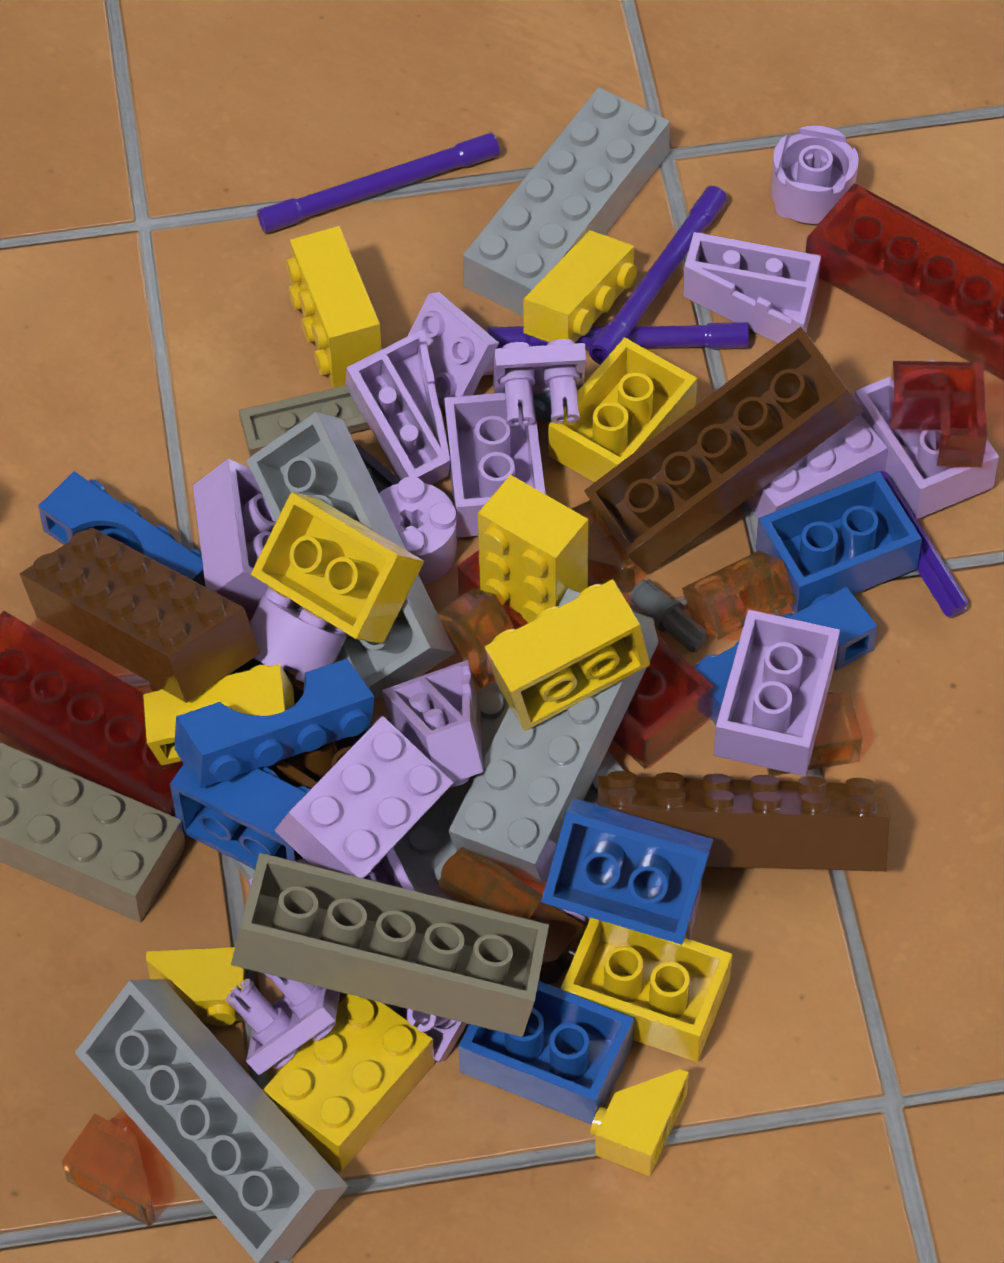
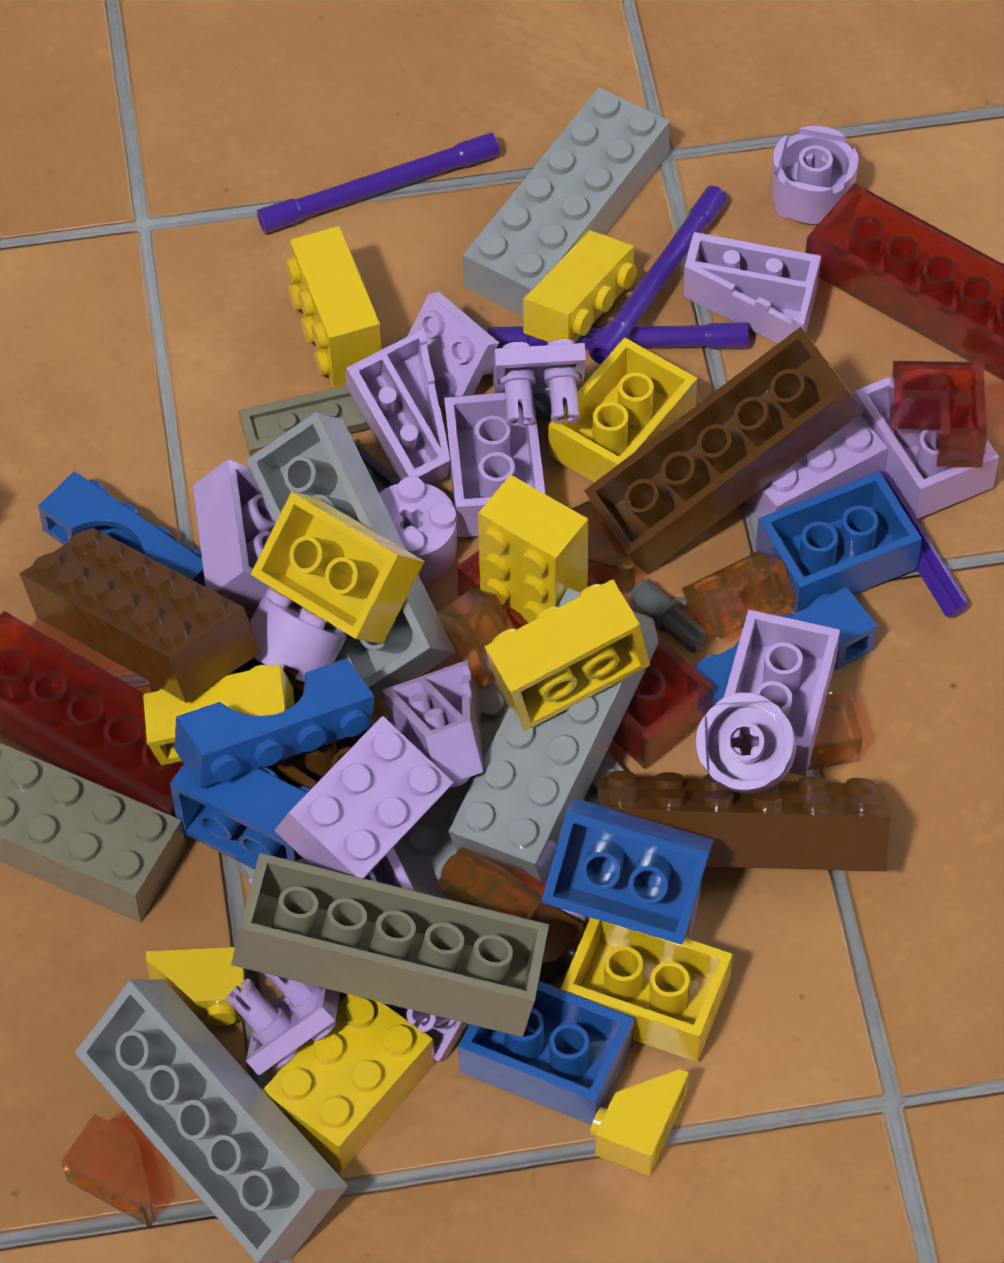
none -> lavender brick [696,693,796,794]

